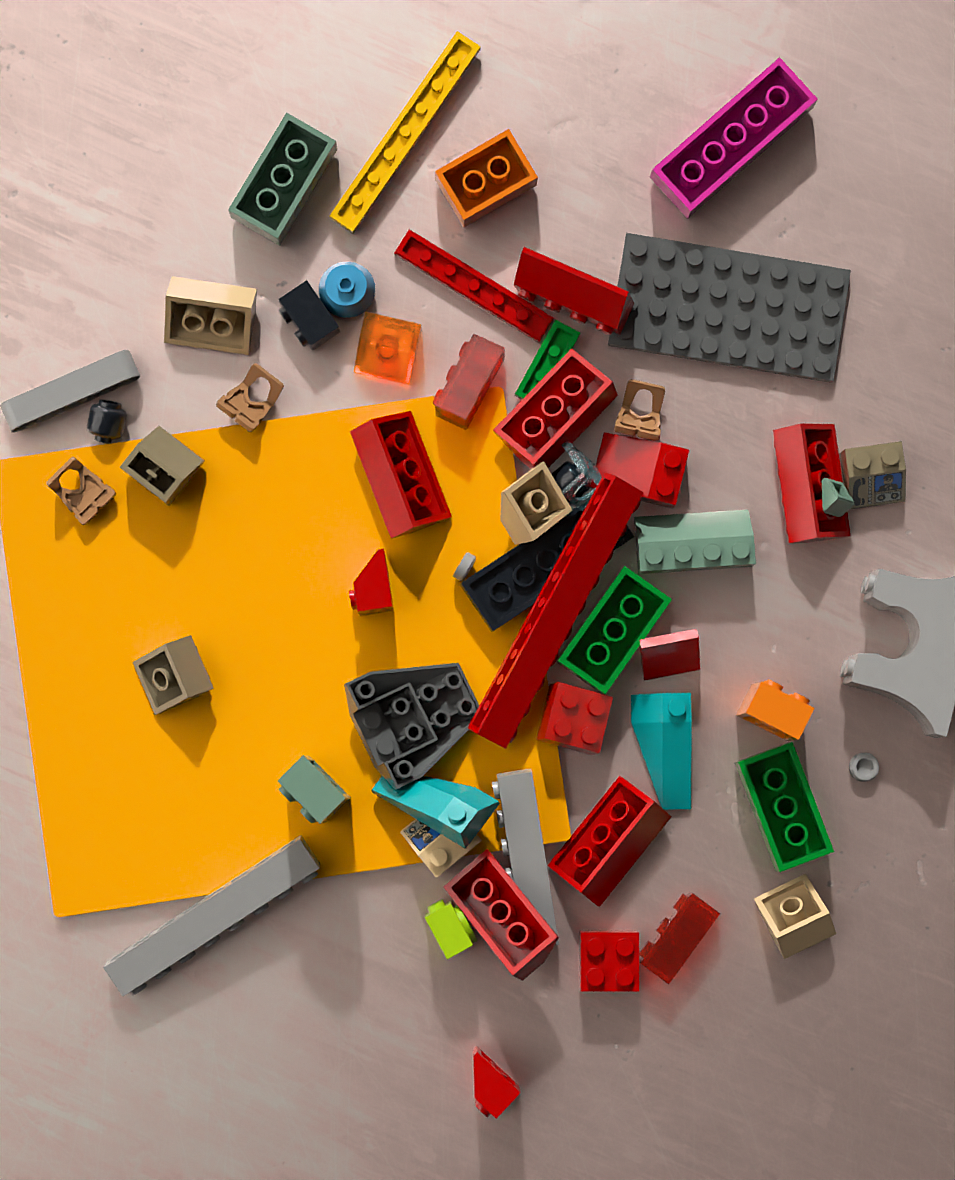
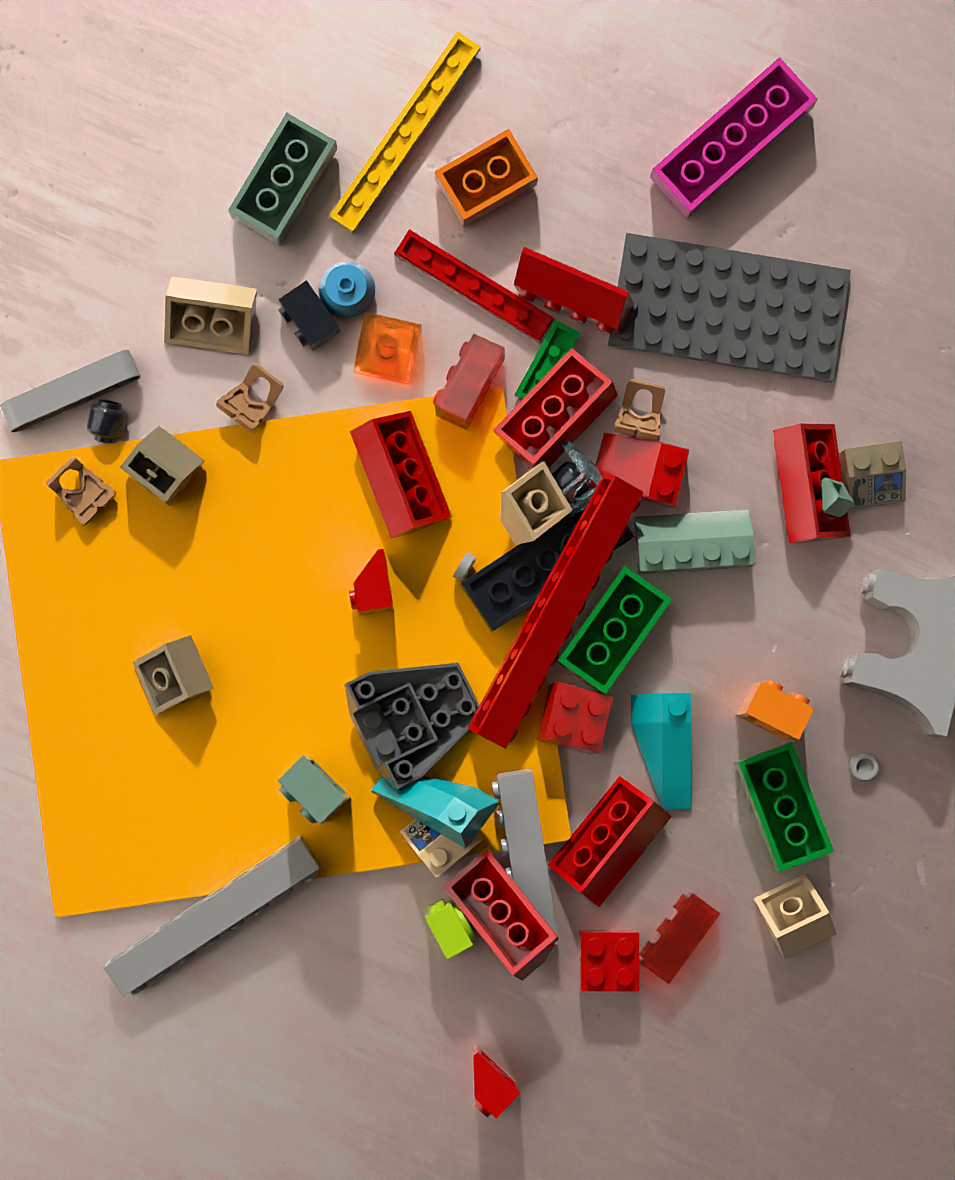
red tile [640,629,700,681] -> none

